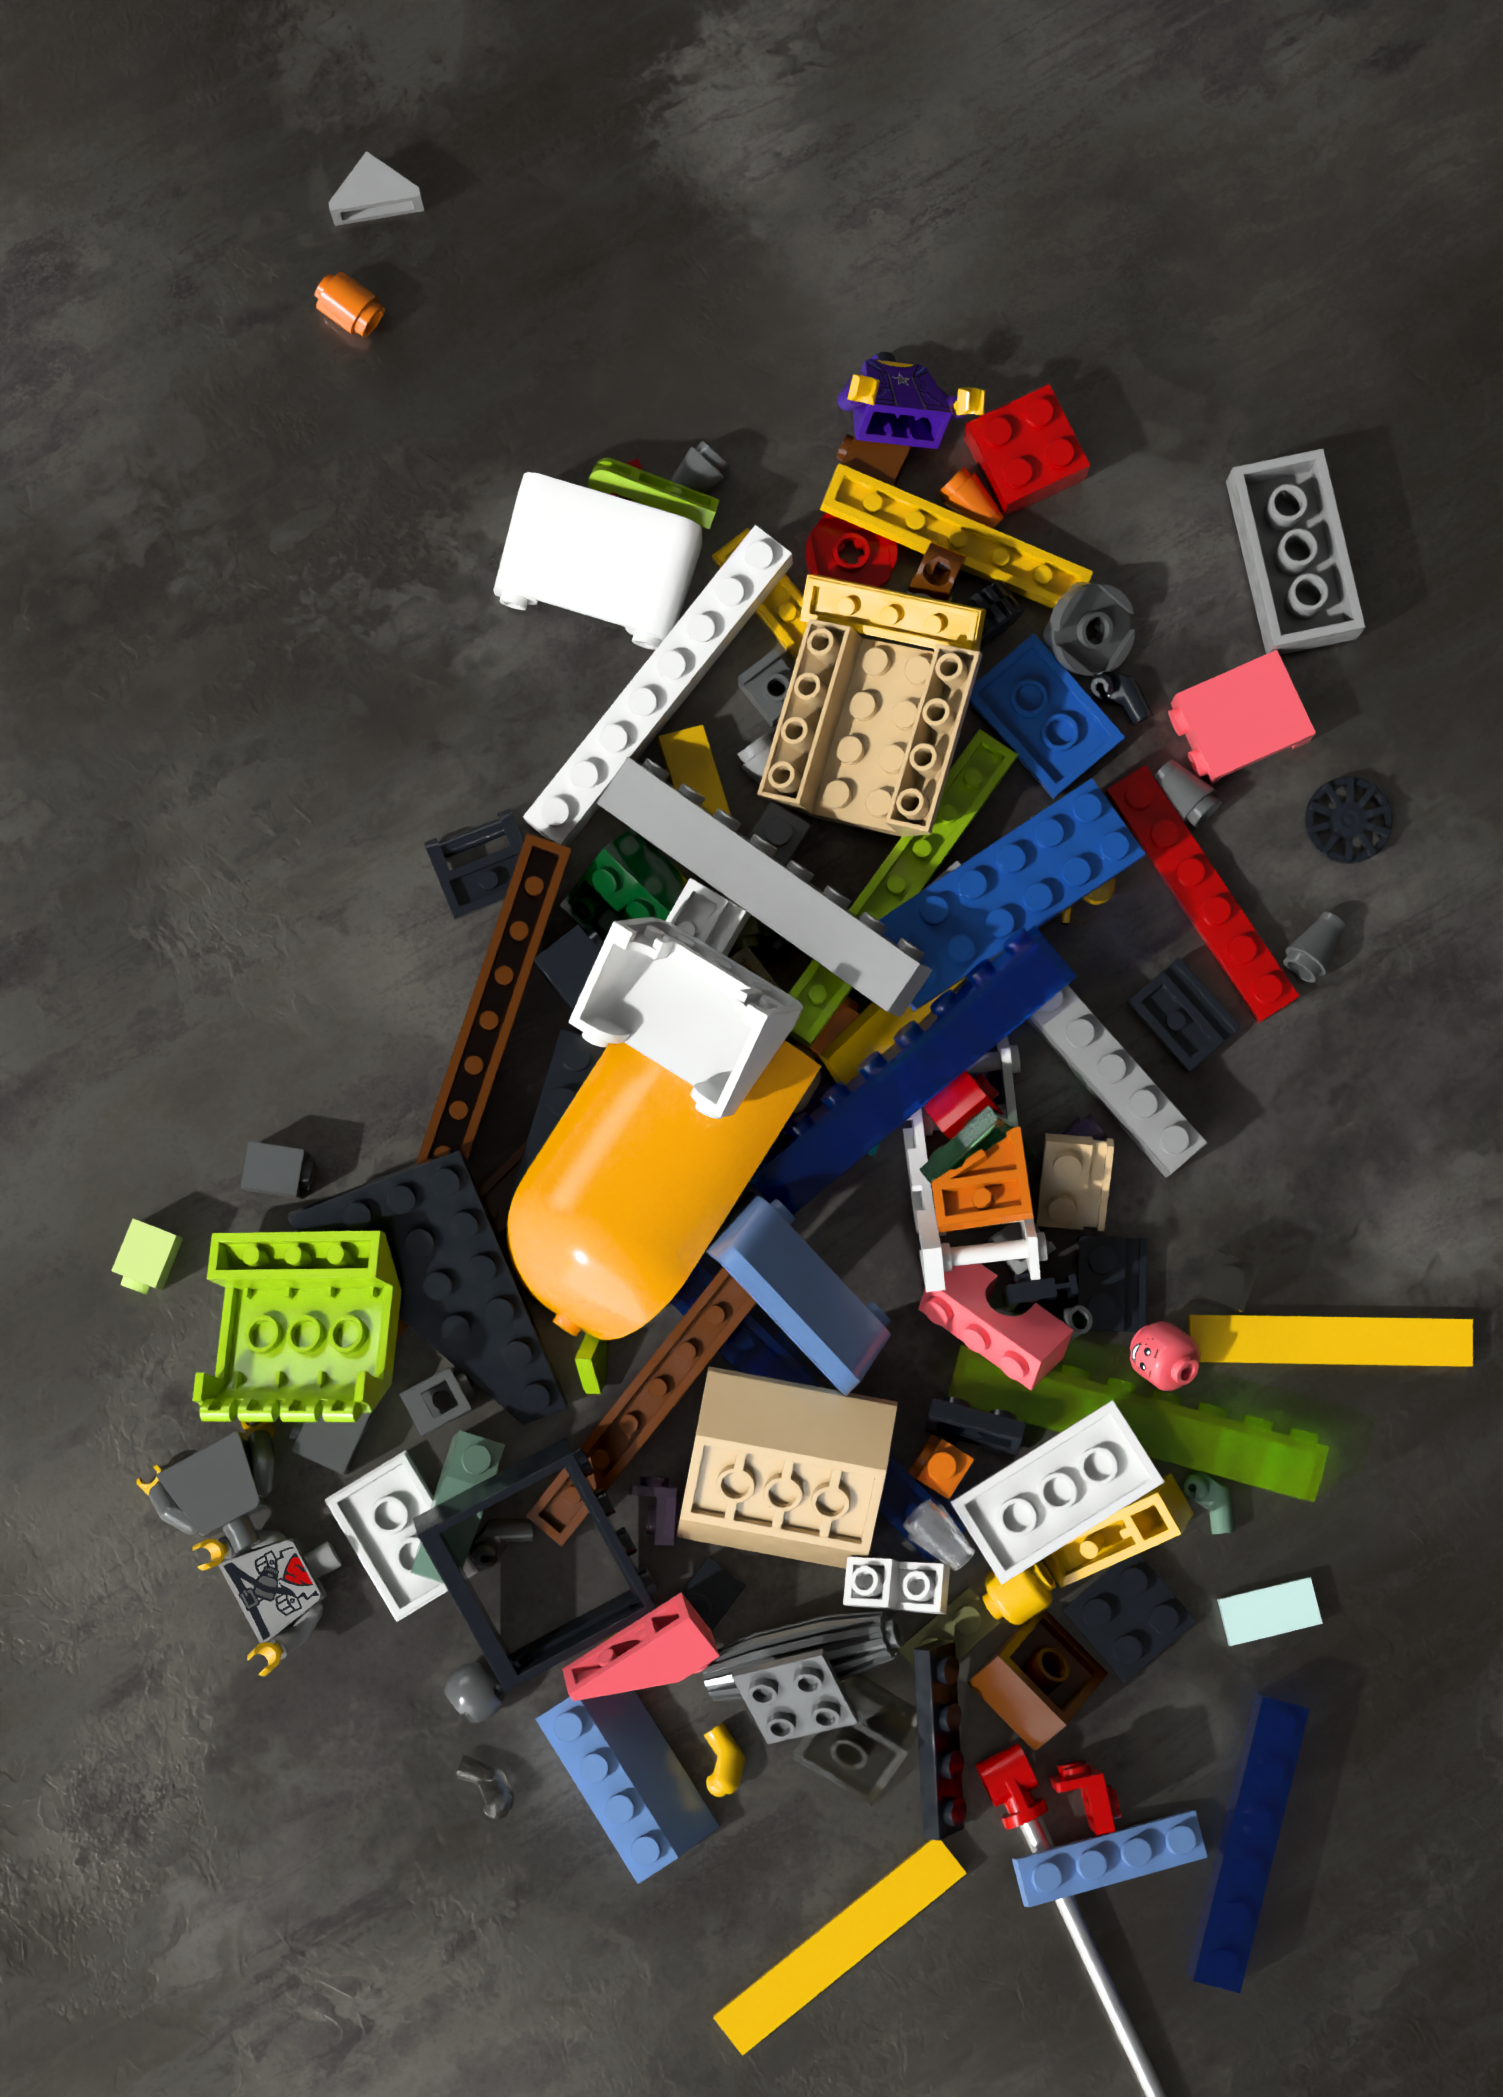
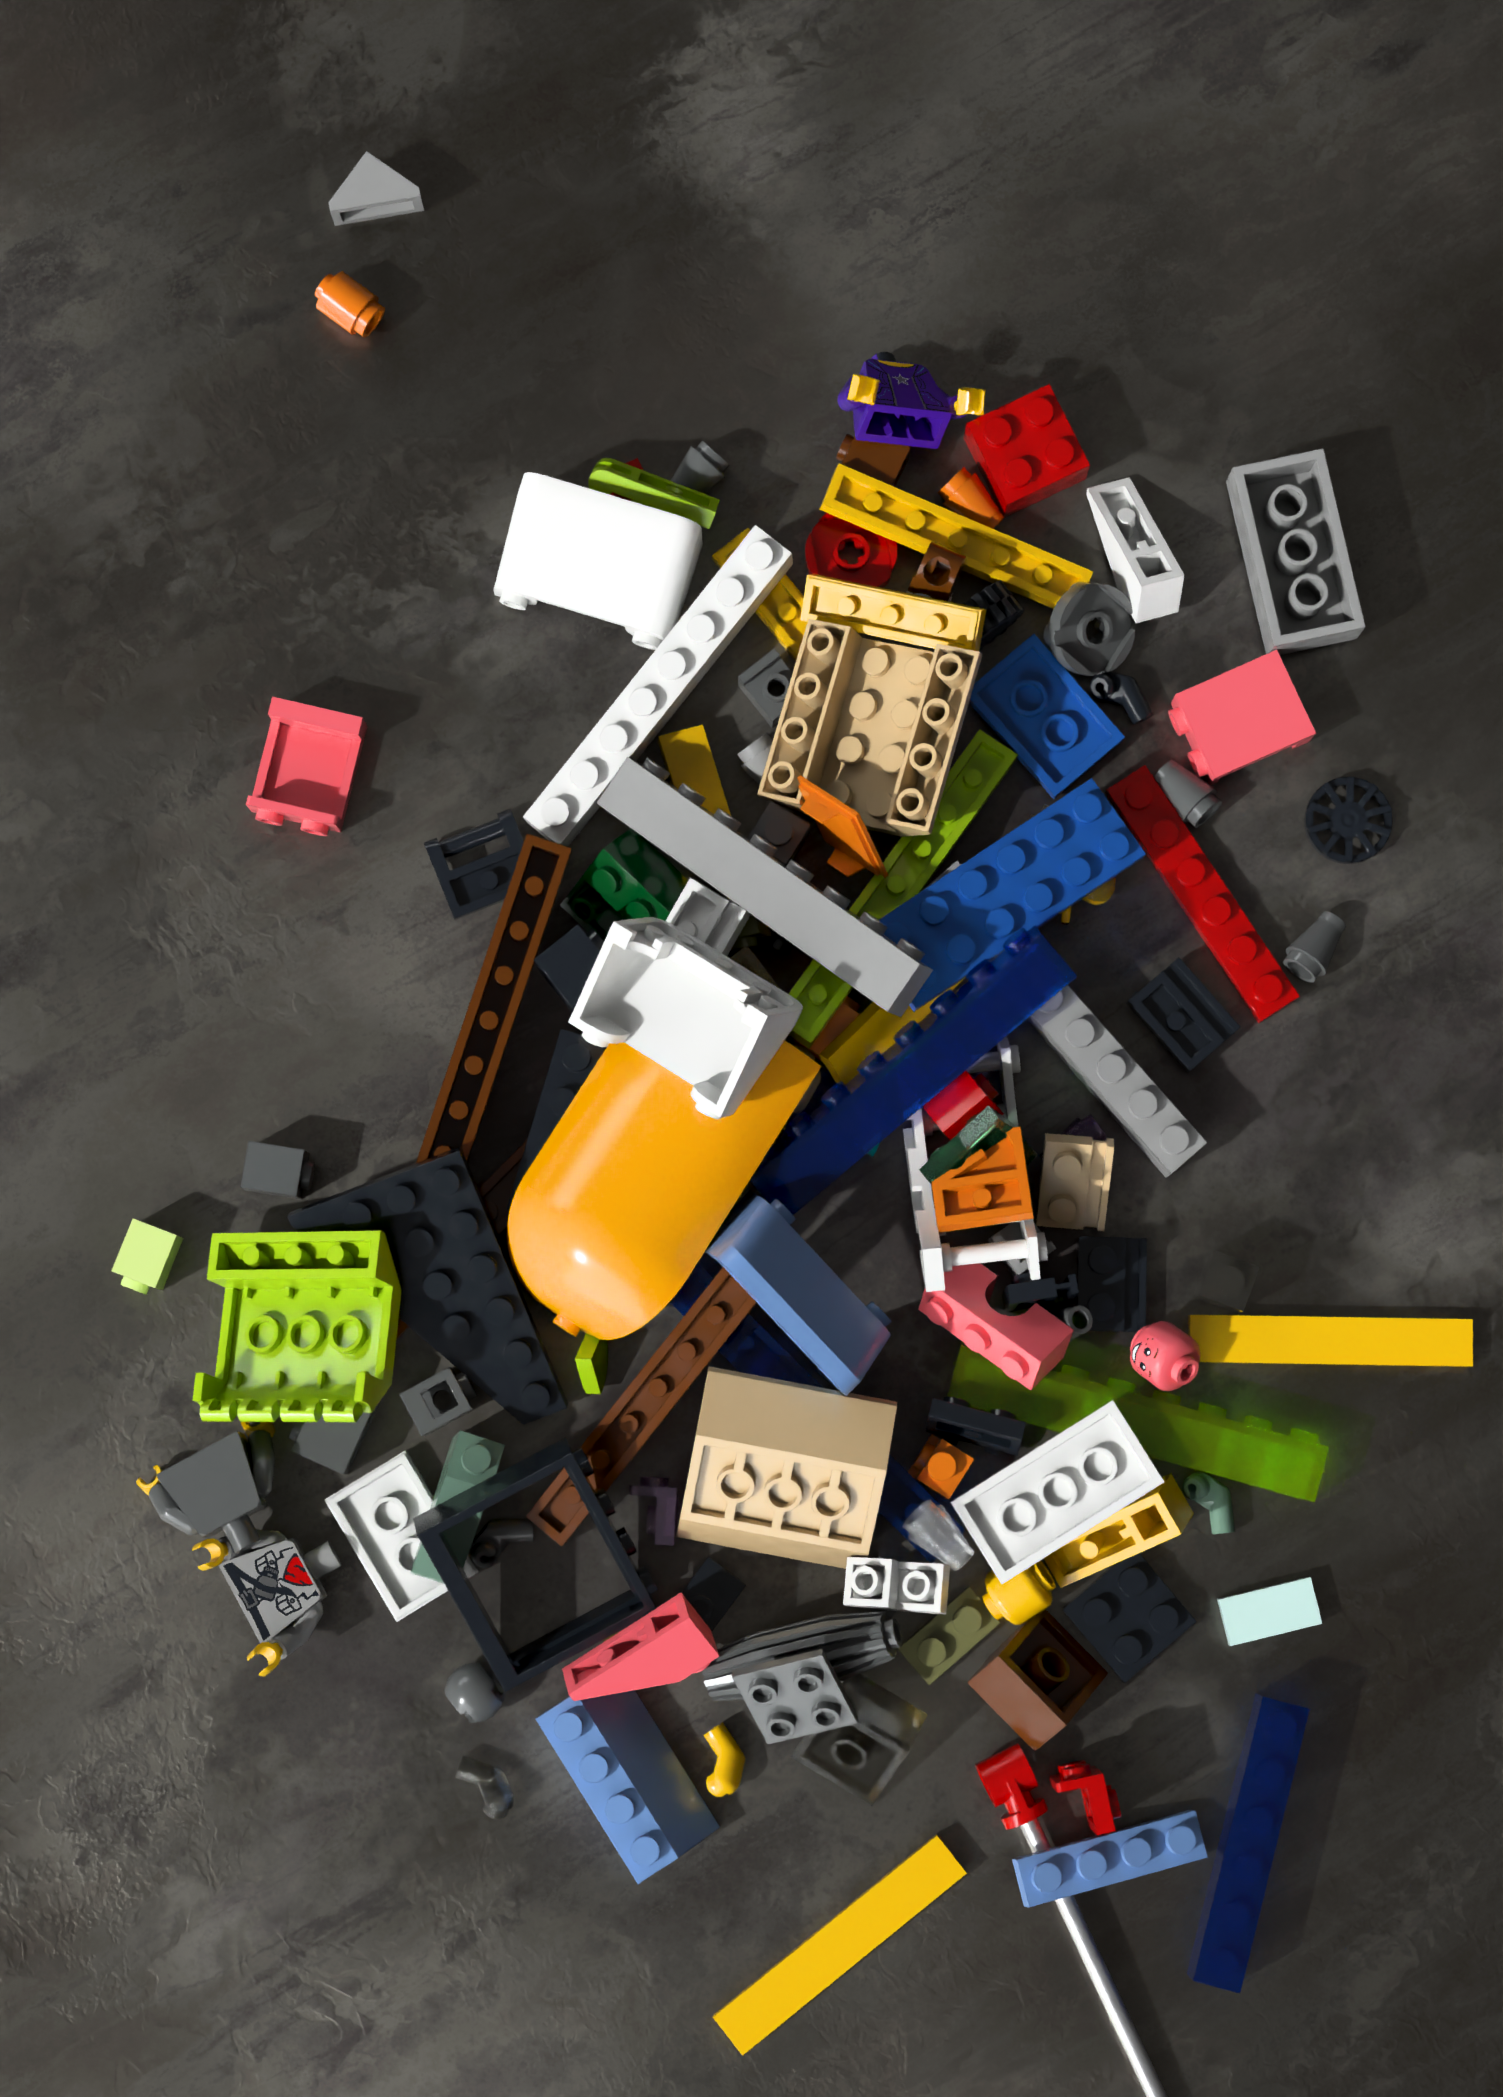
black plate [913,1639,966,1841] -> none
none -> coral panel [246,696,367,836]
none -> orange piece [797,775,888,878]
none -> white slope [1086,477,1184,623]

